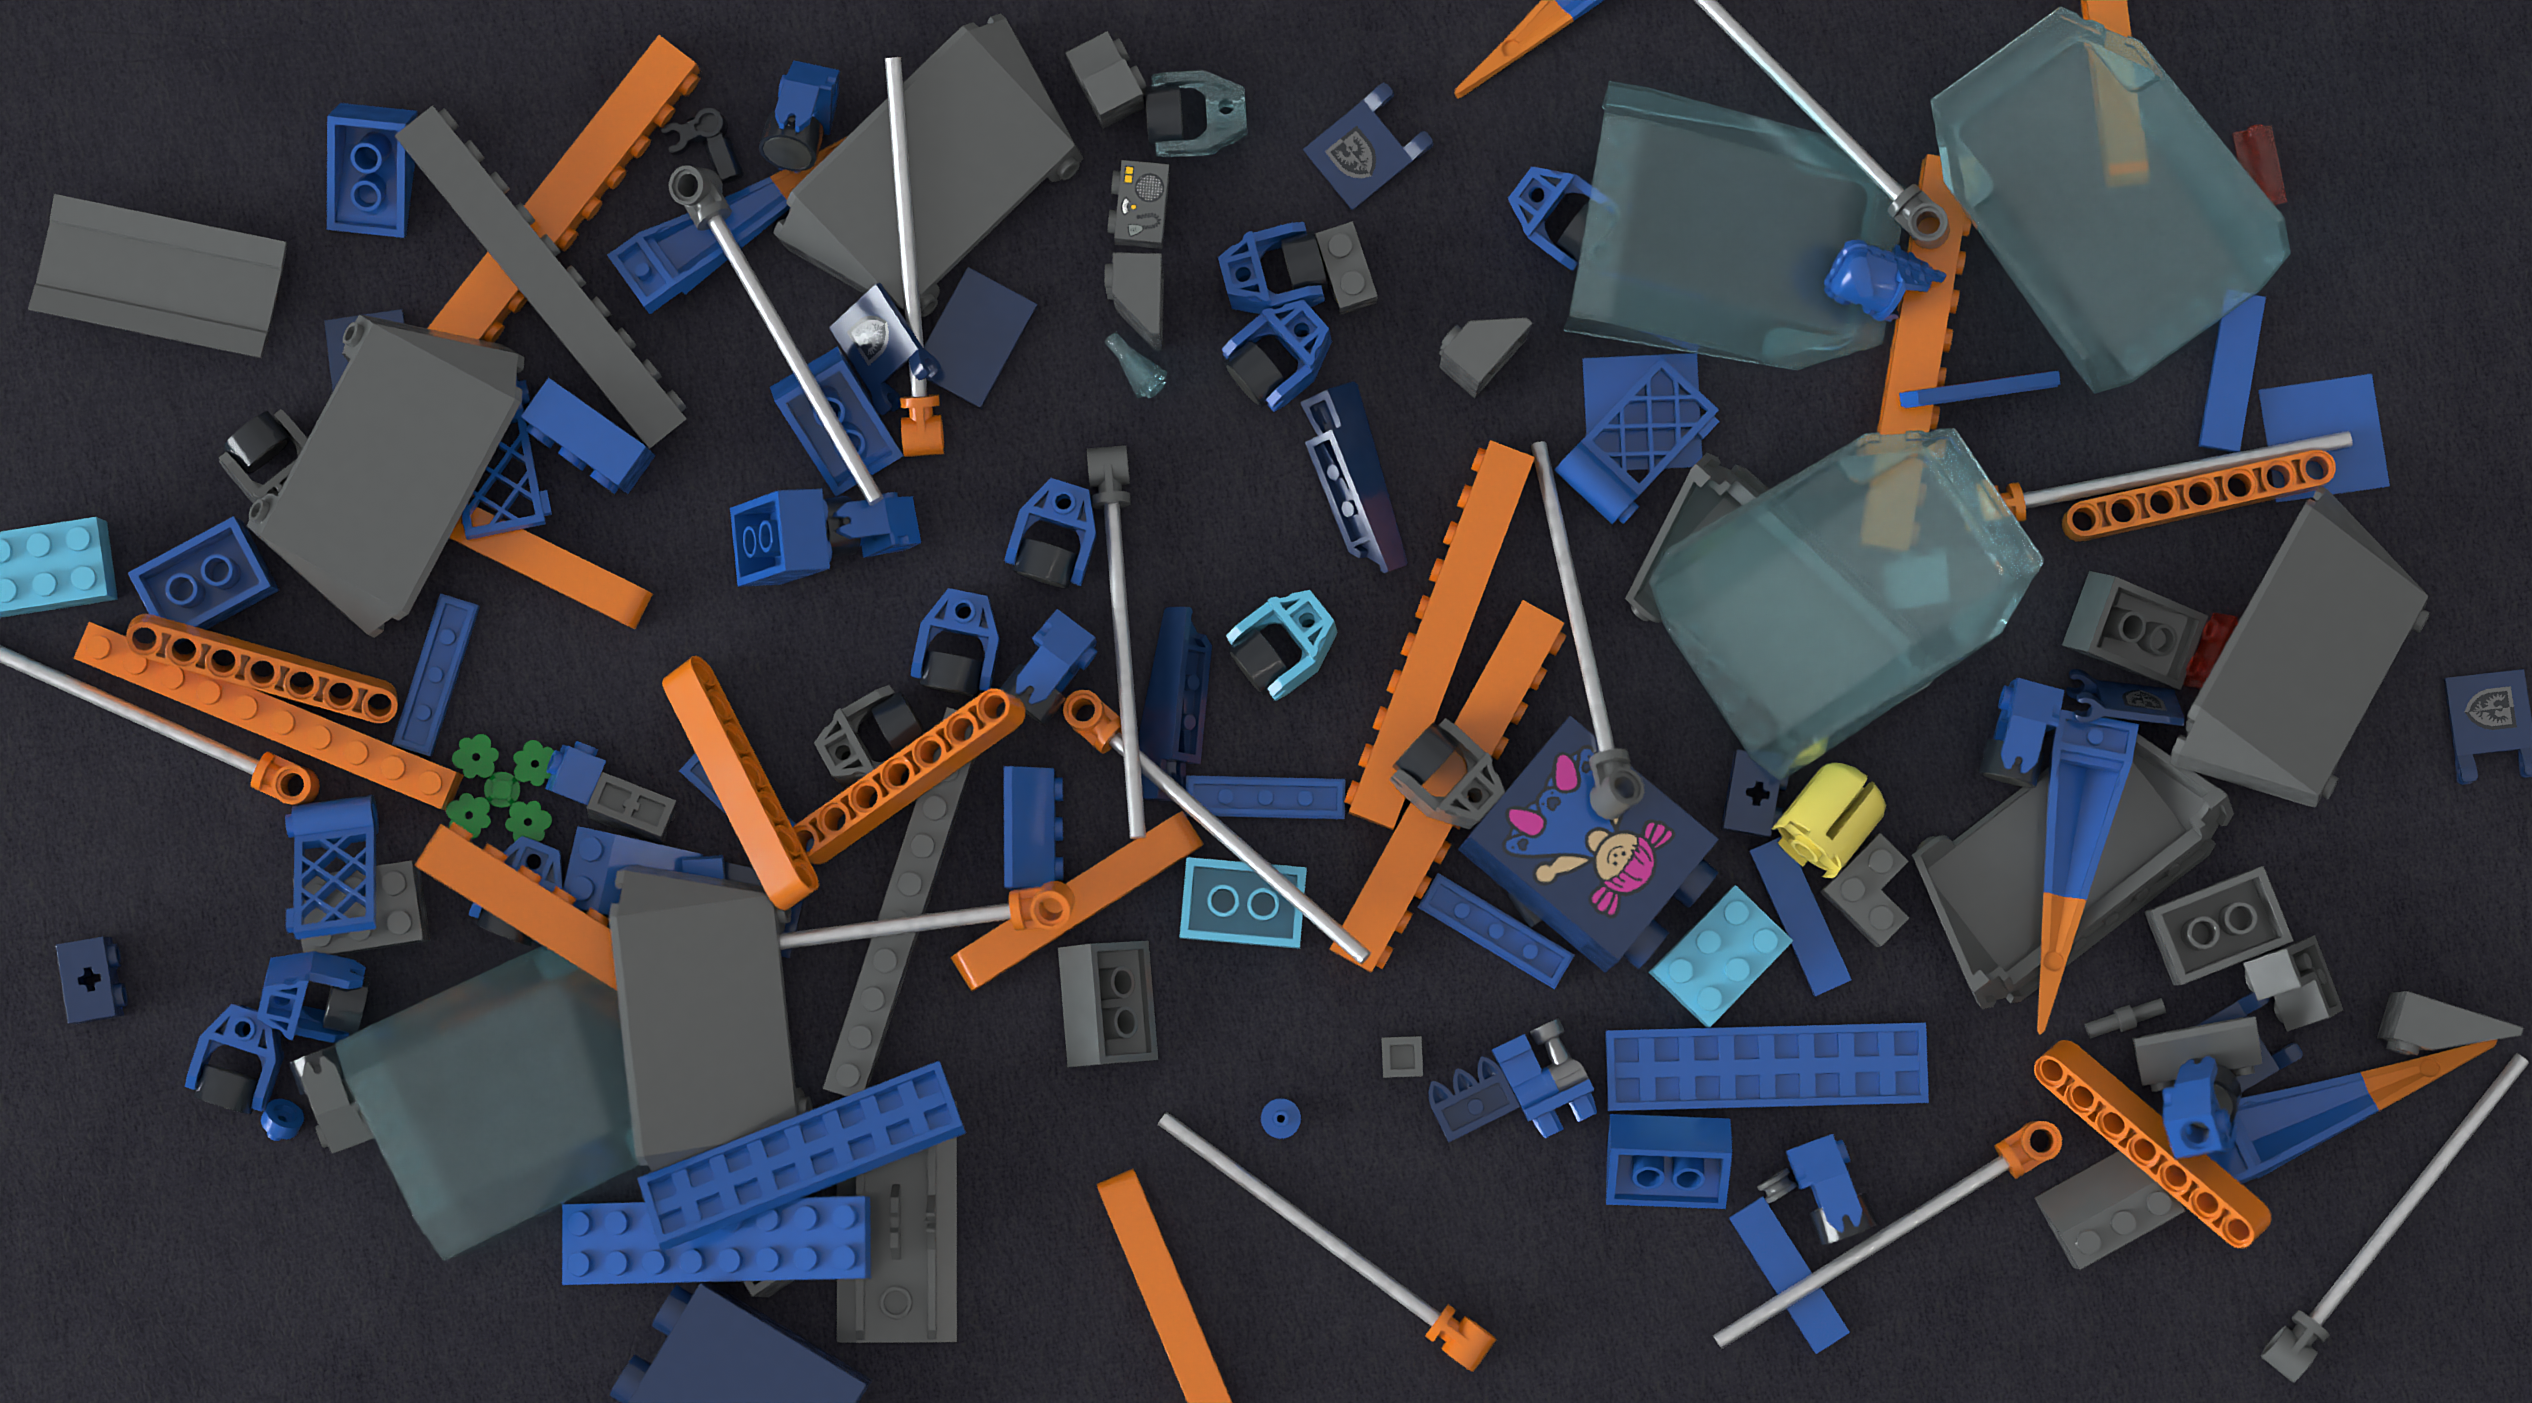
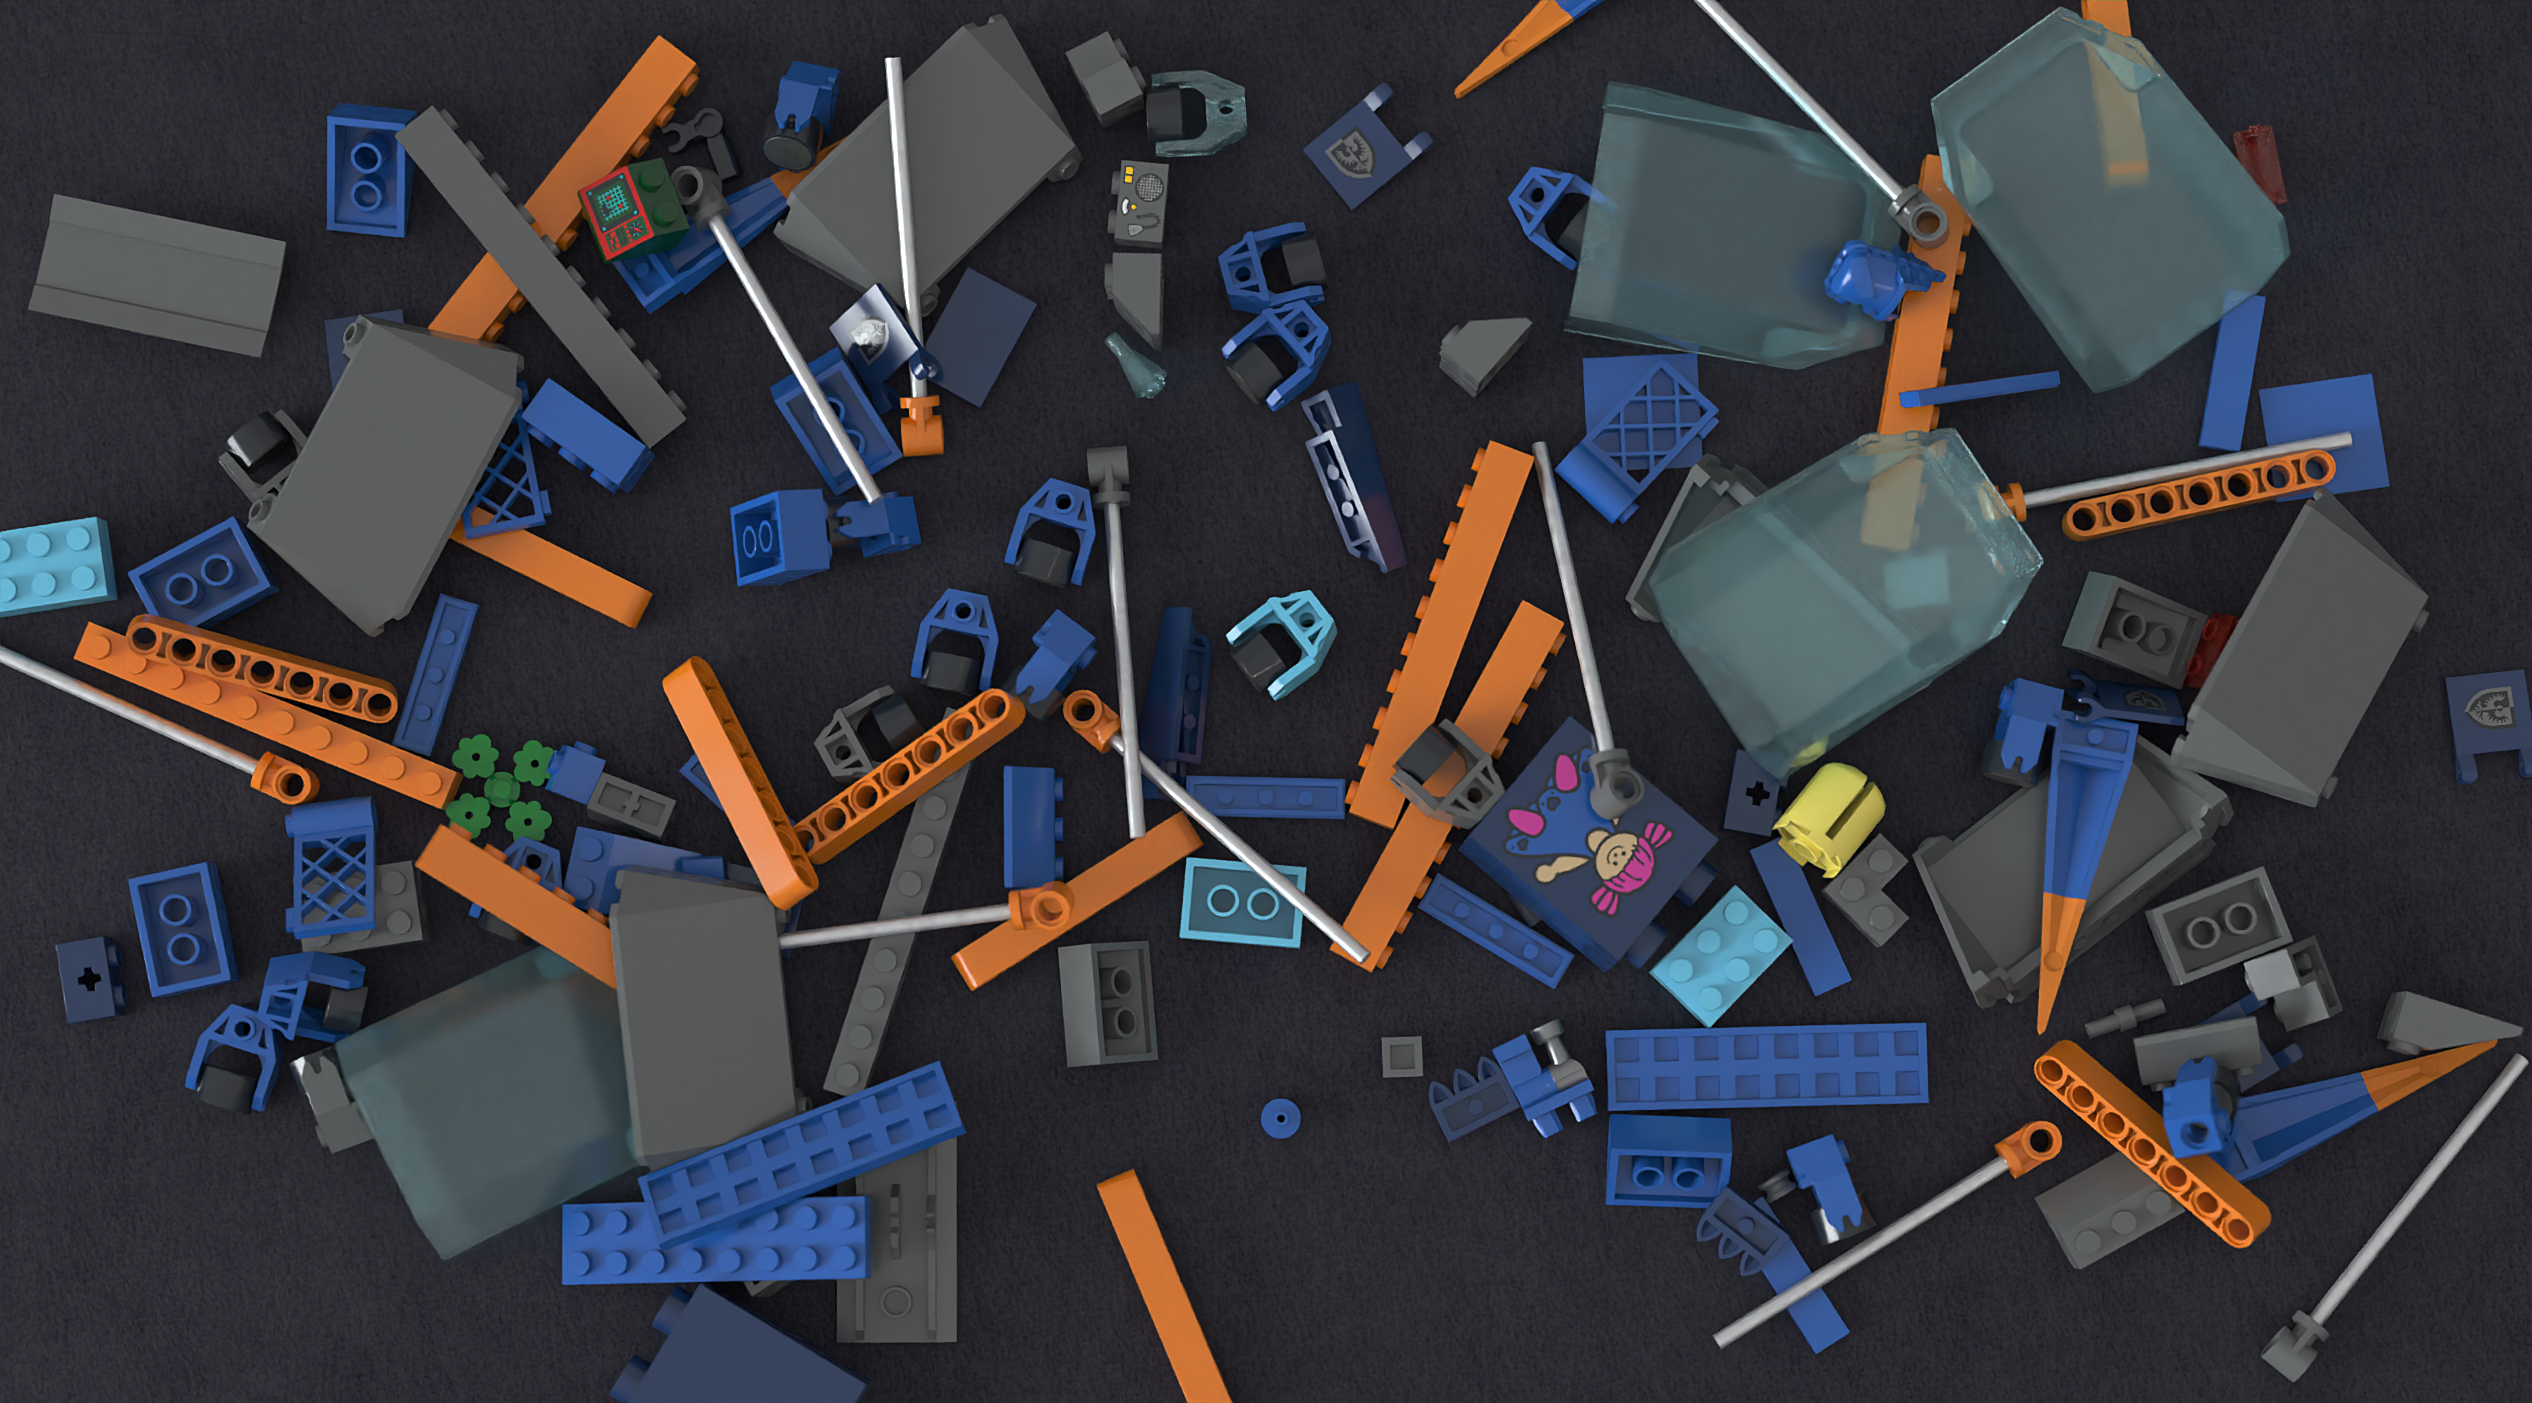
blue tile [261,1099,304,1141] -> none
flat silver piece [1158,1112,1497,1372] -> none
dark grey brick [1315,221,1378,315] -> none
none -> blue brick [128,862,240,998]
none -> dark green slope [577,158,690,264]
none -> dark blue plate [1697,1183,1791,1276]

